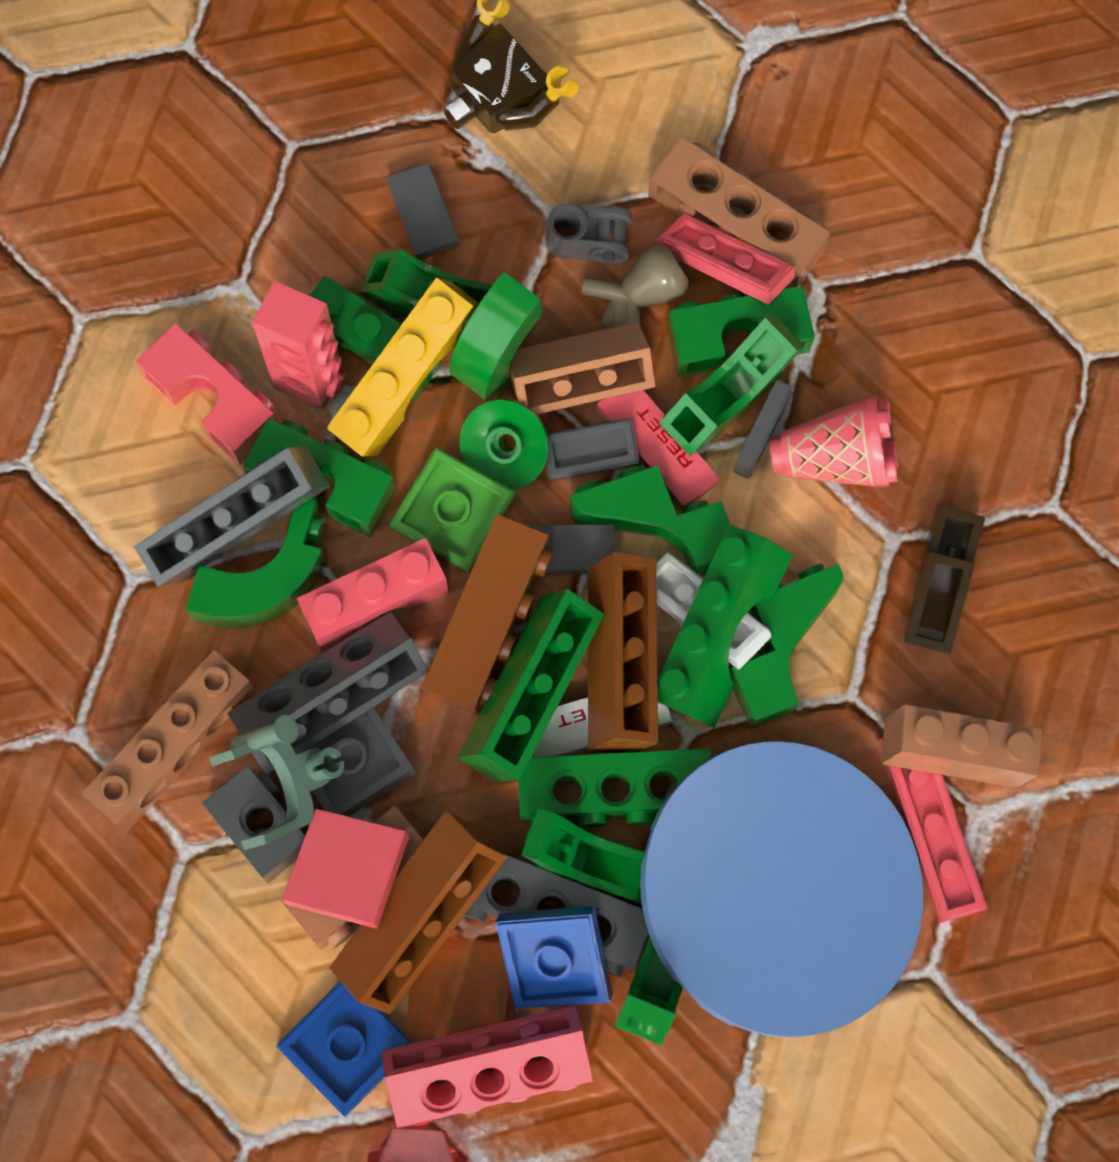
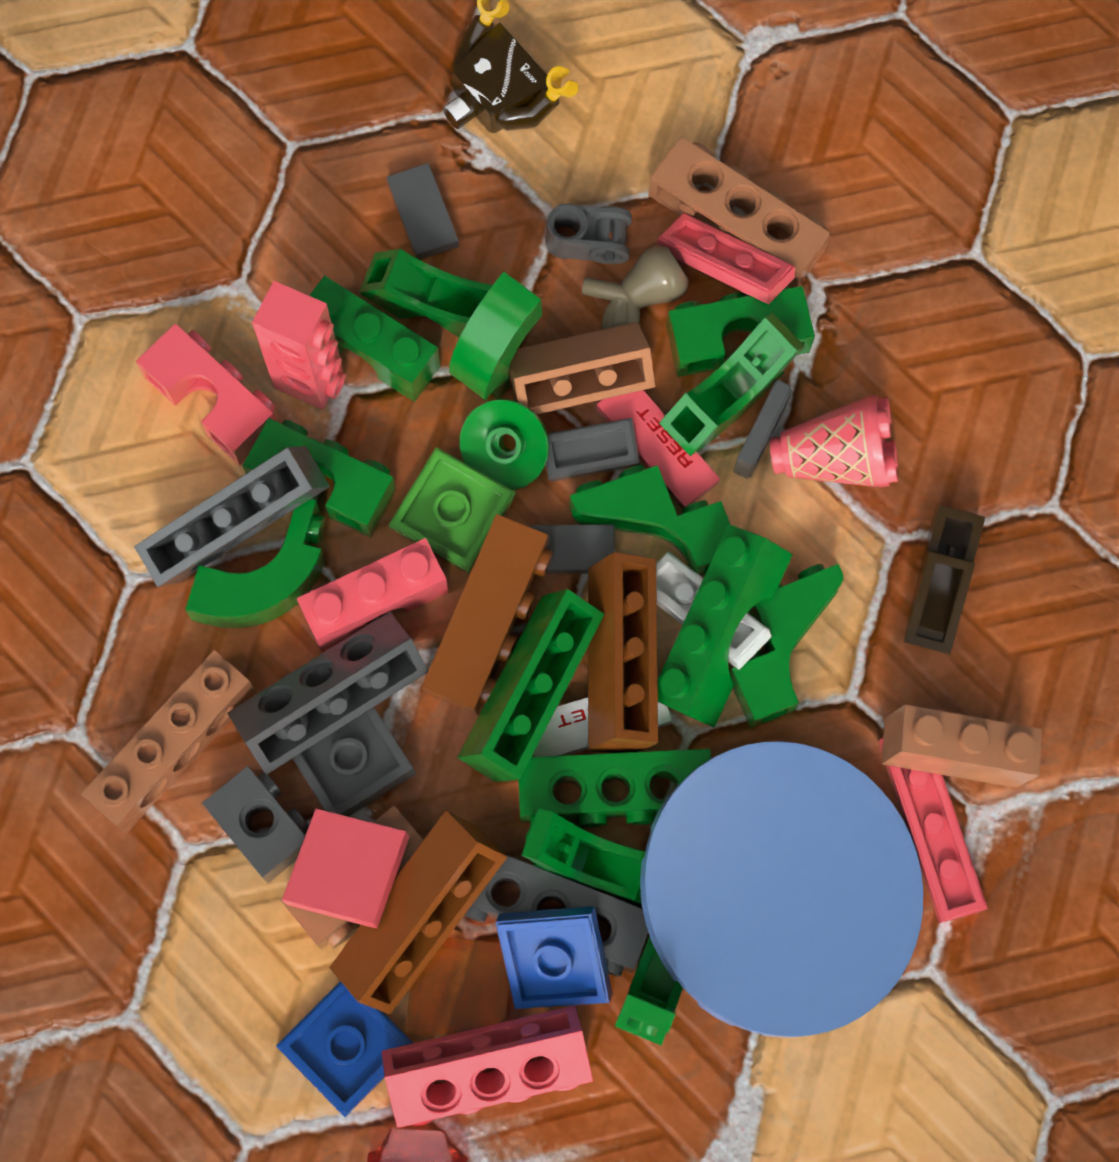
sand green piece [209,714,344,850] -> none
yellow arch [327,277,479,457] -> none

